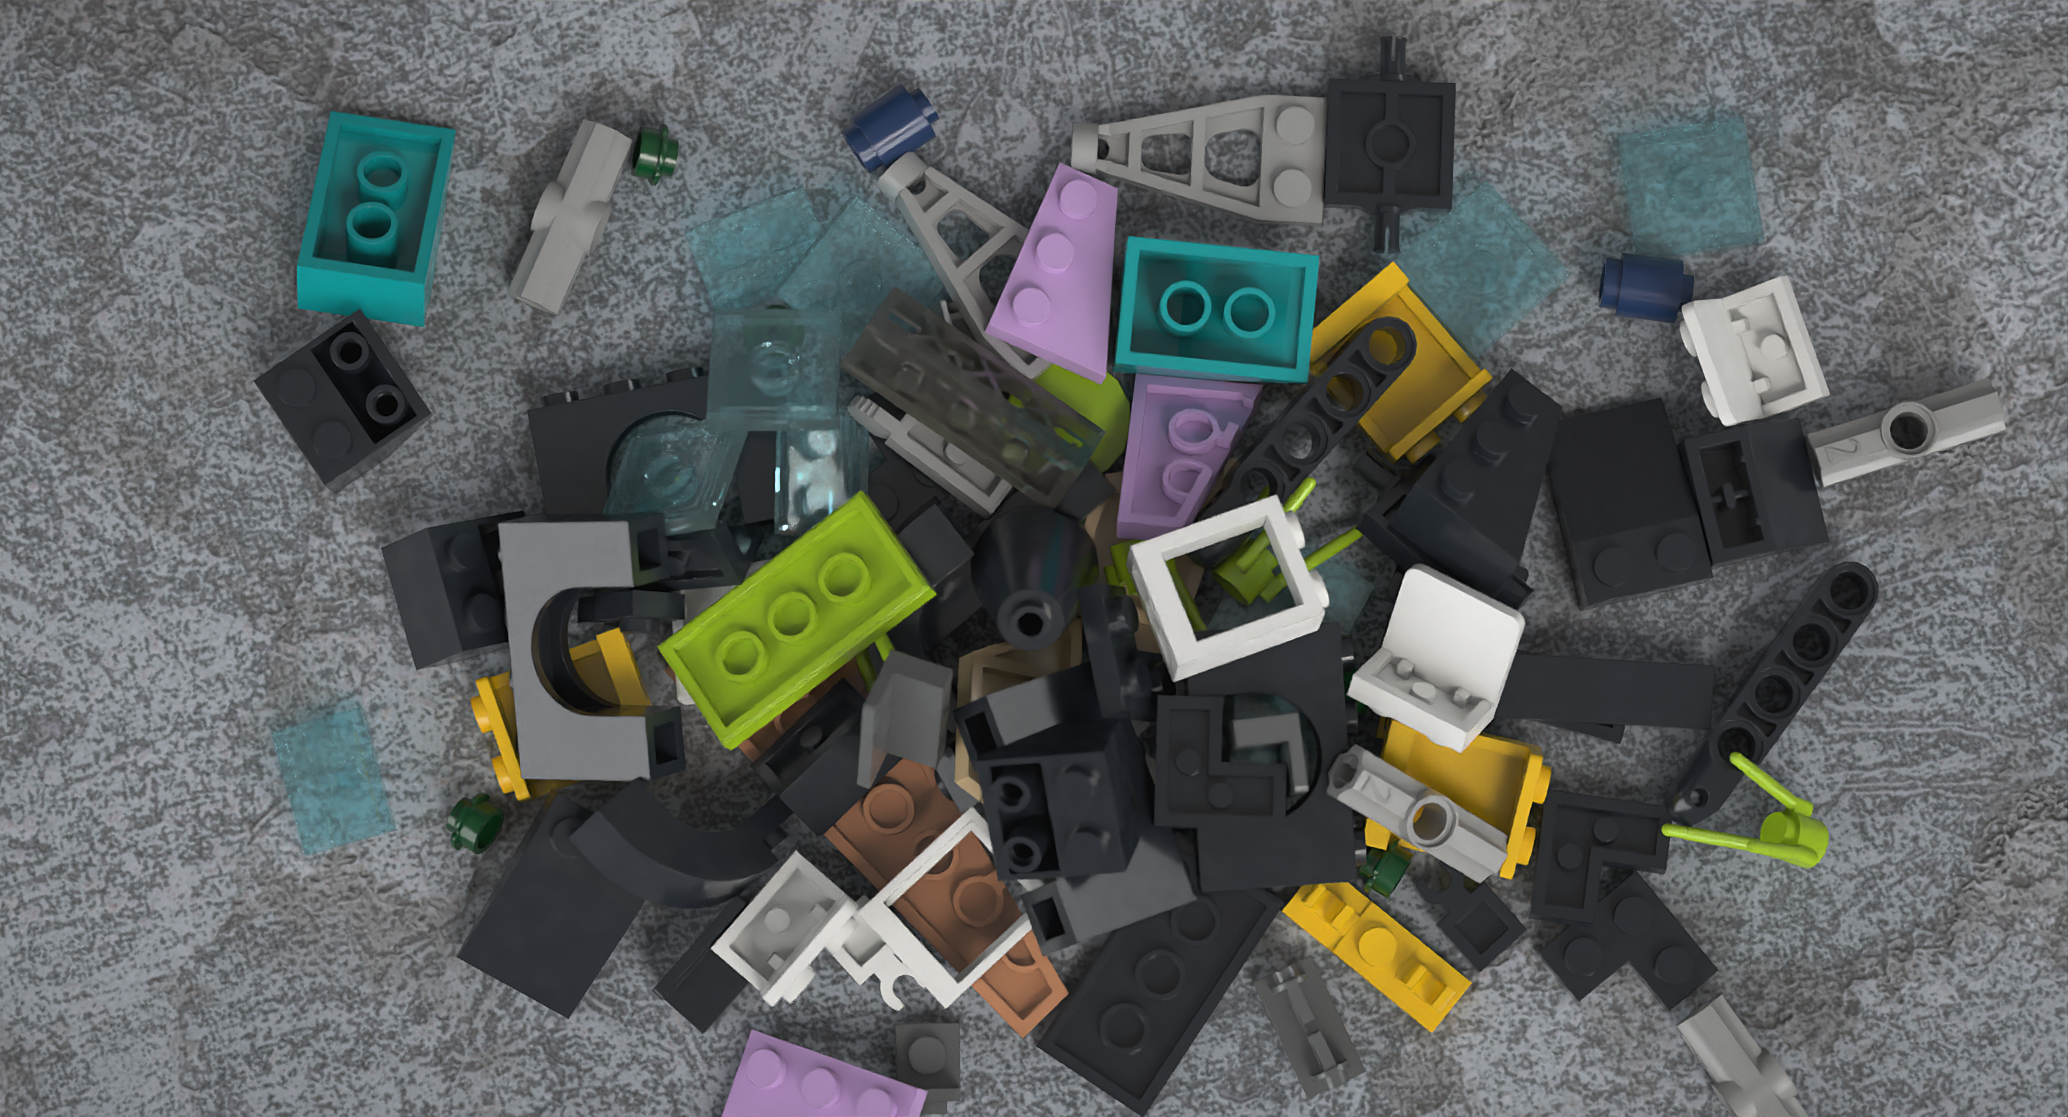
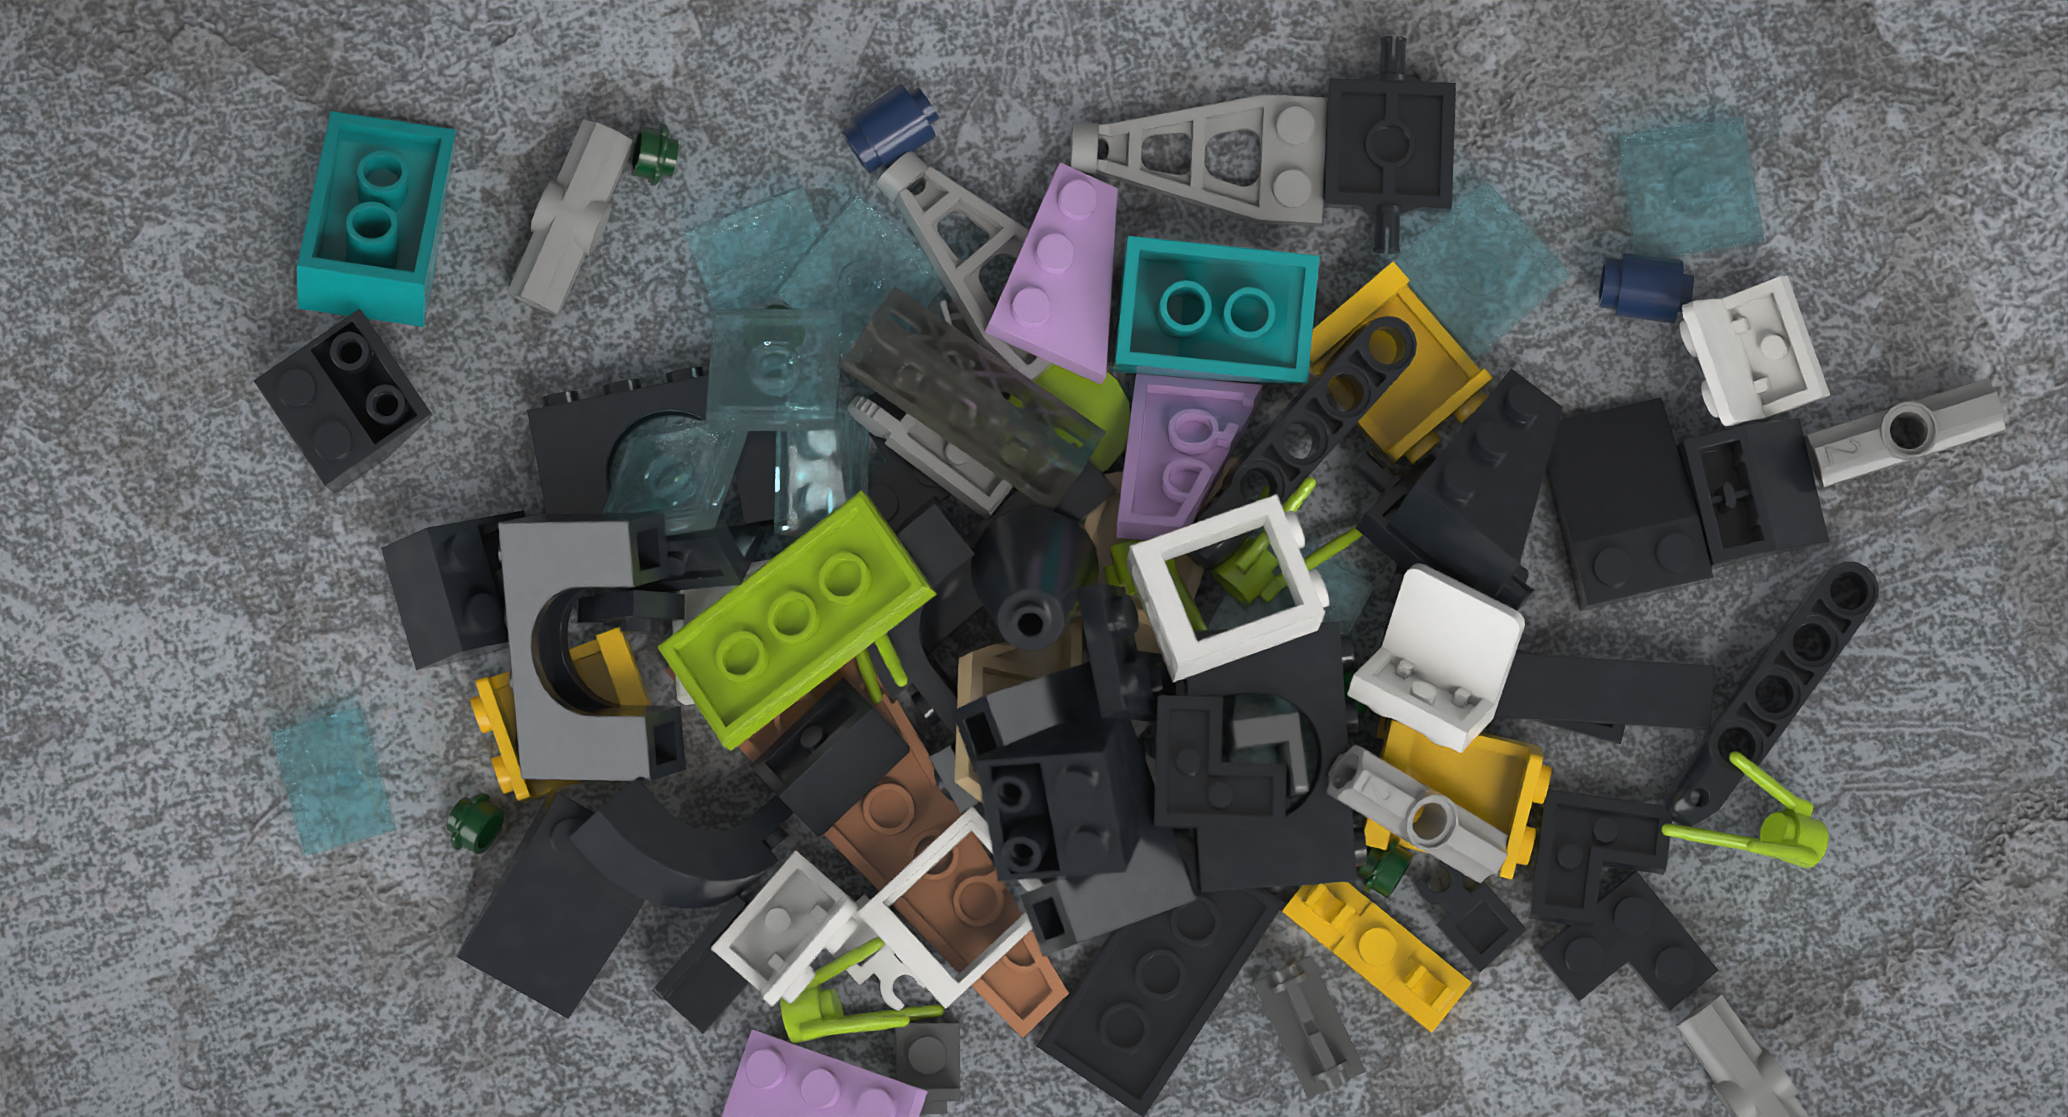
dark grey panel [857,650,953,789] -> none
none -> lime plant [780,936,944,1044]

